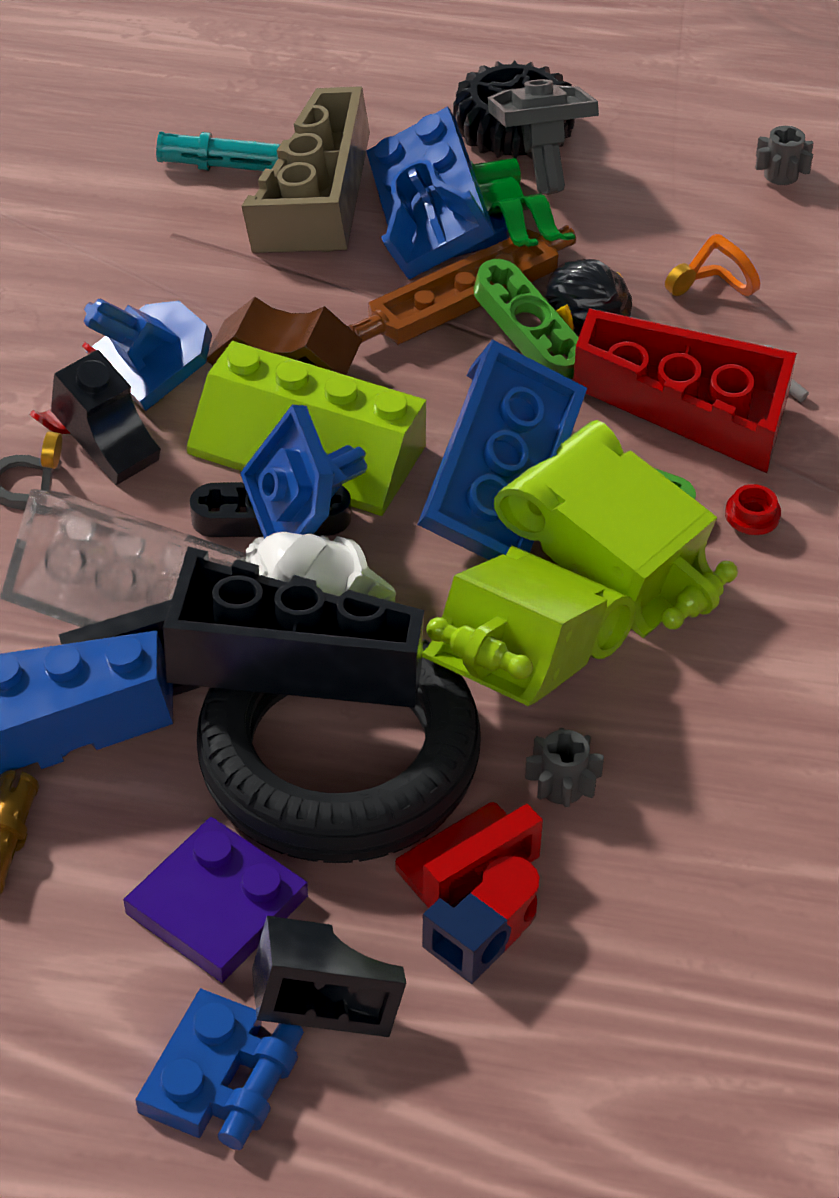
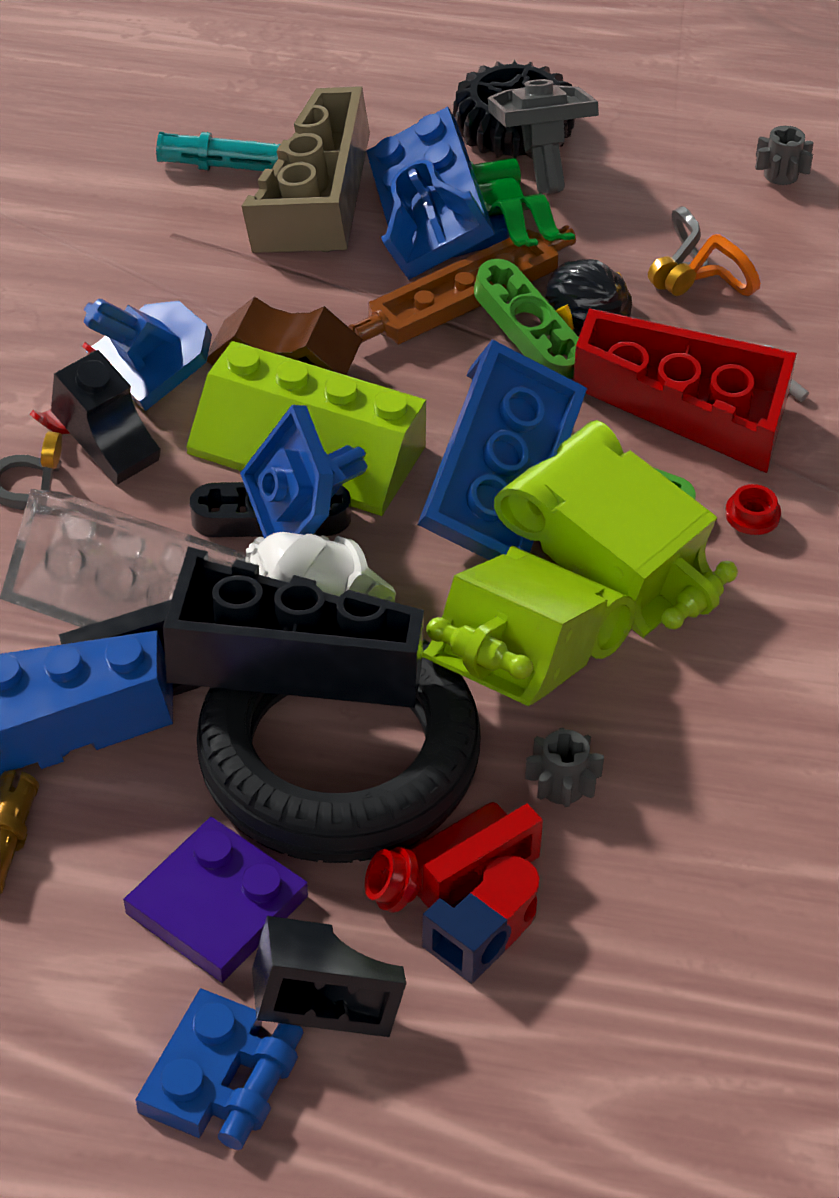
none -> red plate [364,847,422,913]
none -> dark grey piece [648,206,709,289]

